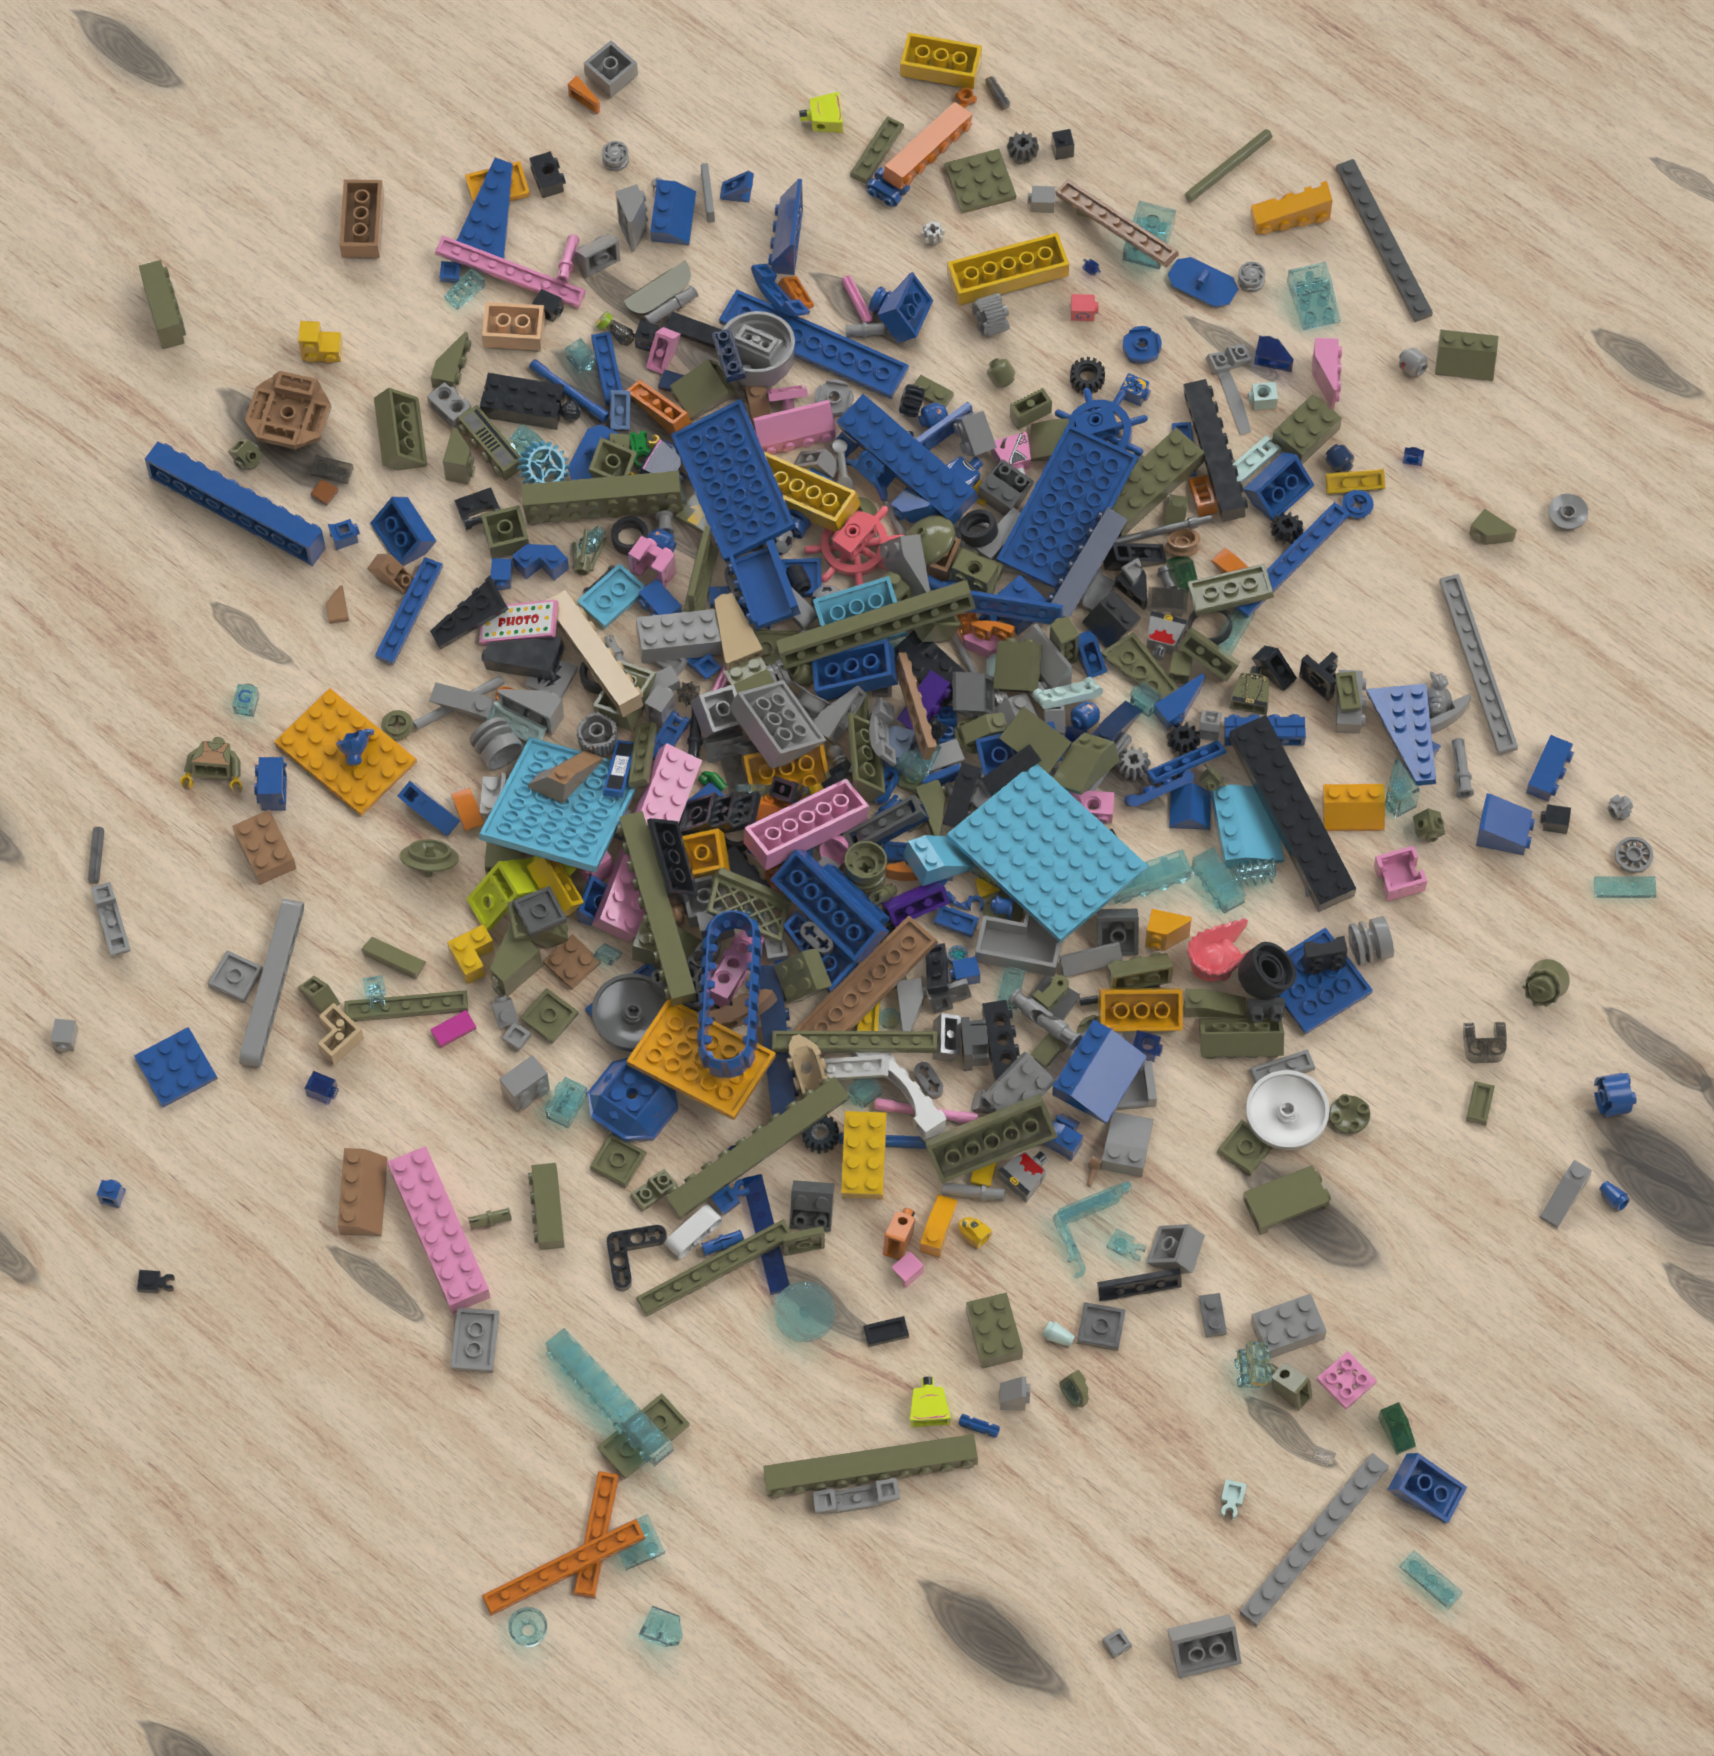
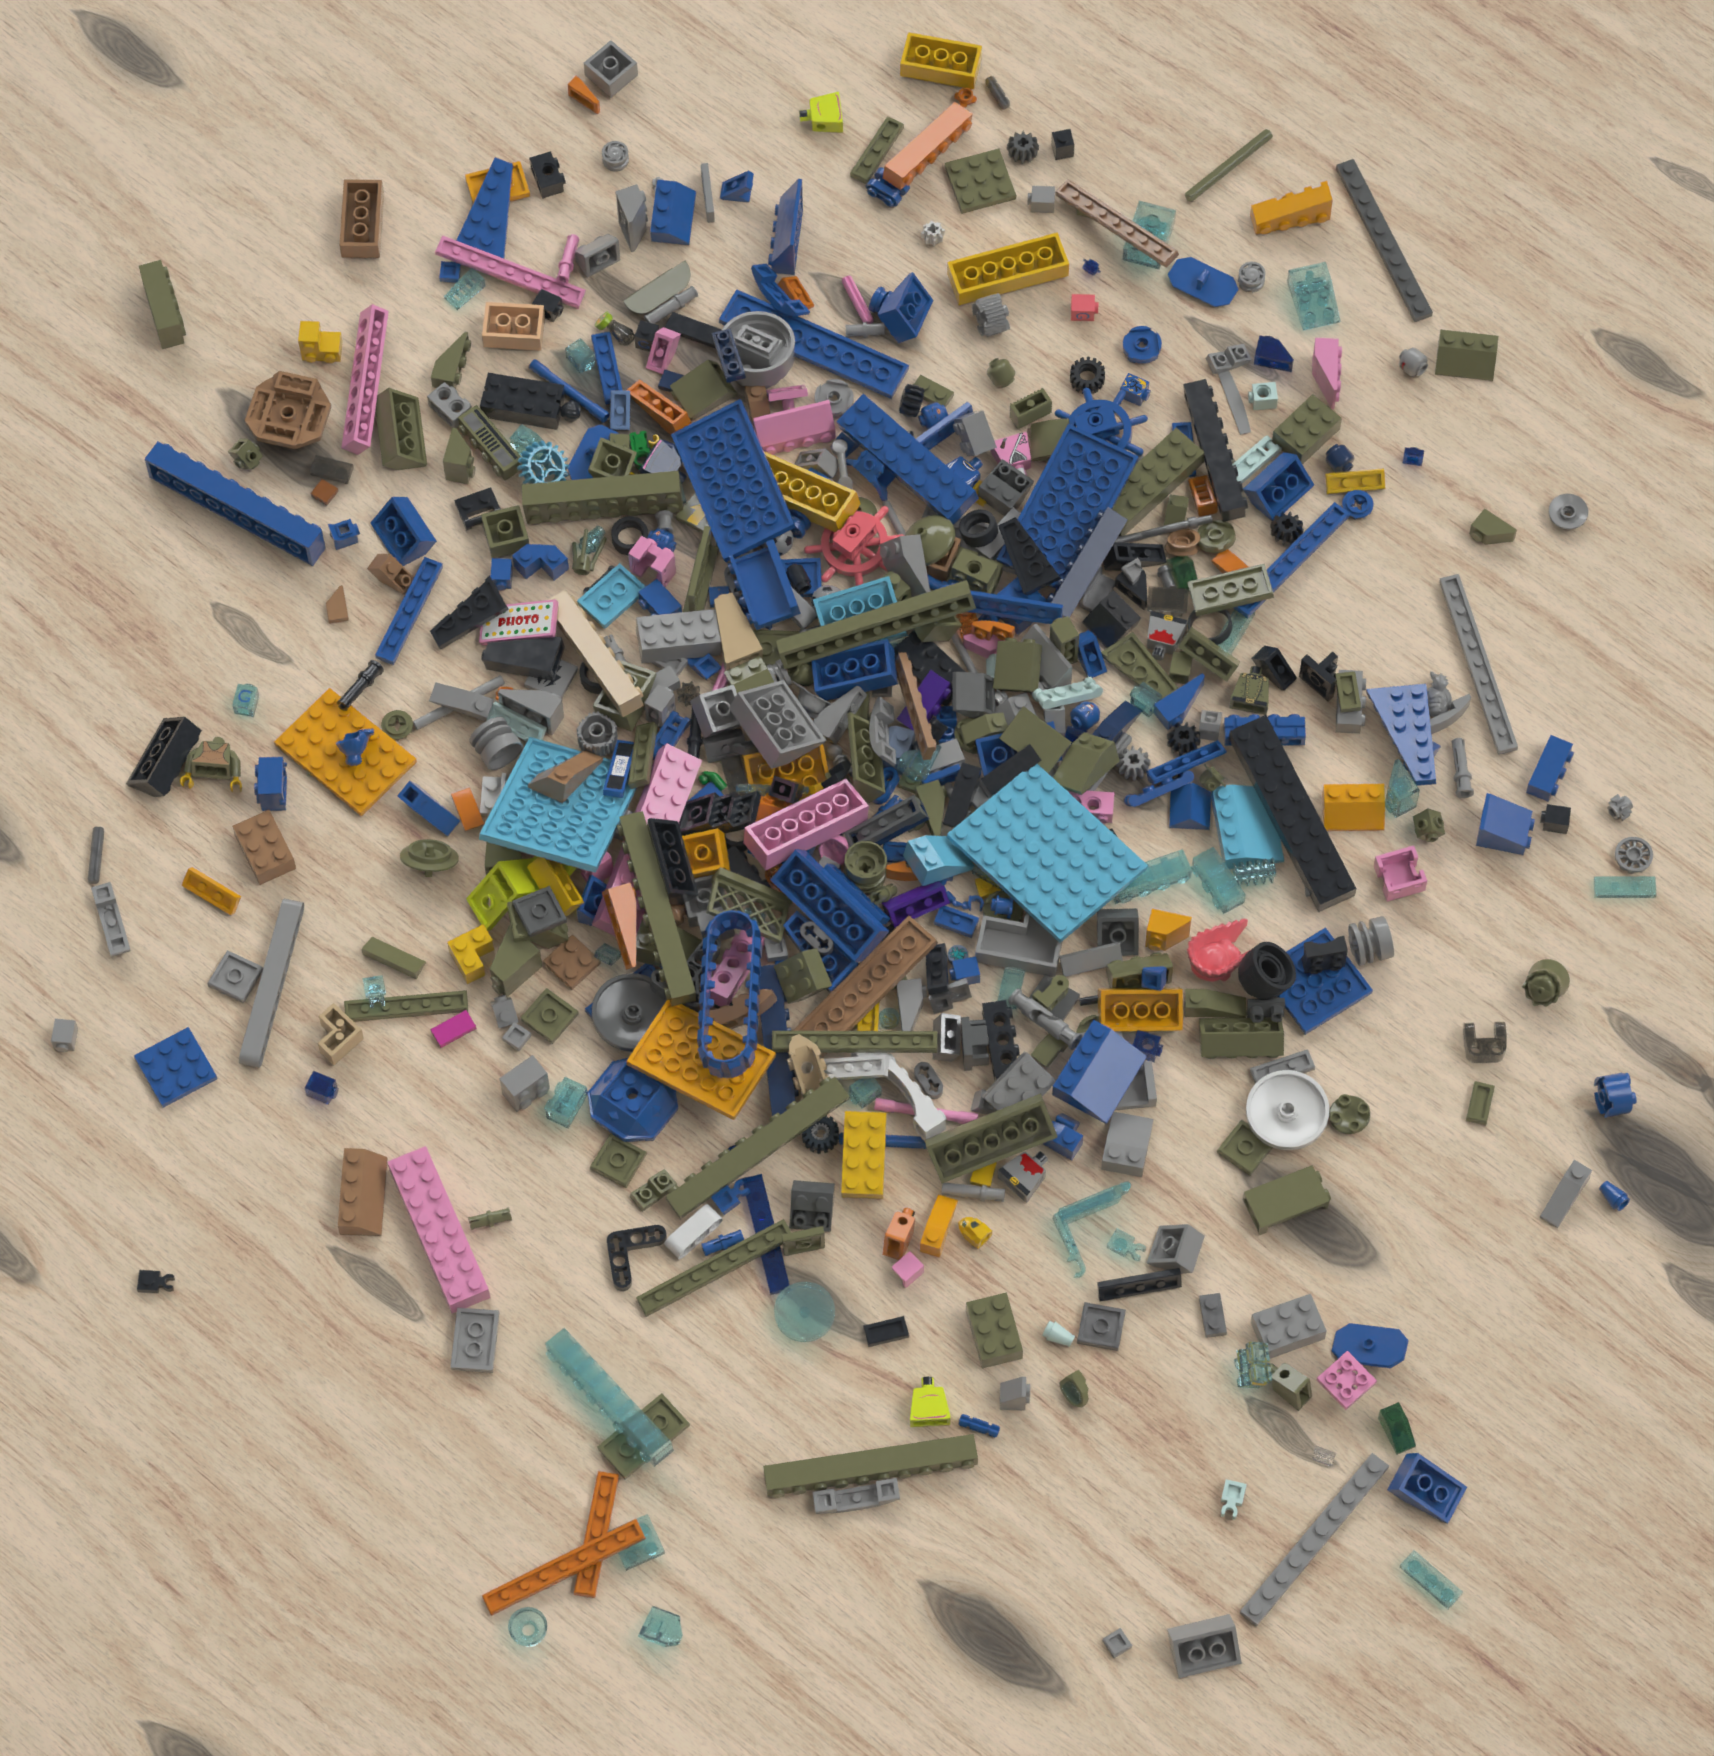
blue brick [96,1179,126,1208] -> none
olive slope [298,976,340,1014] -> none
olive brick [528,1163,565,1250] -> none
blue slope [891,487,939,523] -> none
medium nougat hand [1086,1156,1102,1186] -> none
none -> black slope [126,717,202,797]
none -> light orange plate [181,867,242,915]
none -> black pin [337,660,384,711]
none -> bright pink brick [341,304,389,455]
none -> orange slope [602,883,636,970]
none -> black wing [998,517,1061,596]
none -> blue slope [1142,966,1167,991]
none -> olive tile [1197,520,1236,553]
none -> blue shield [1331,1323,1409,1369]

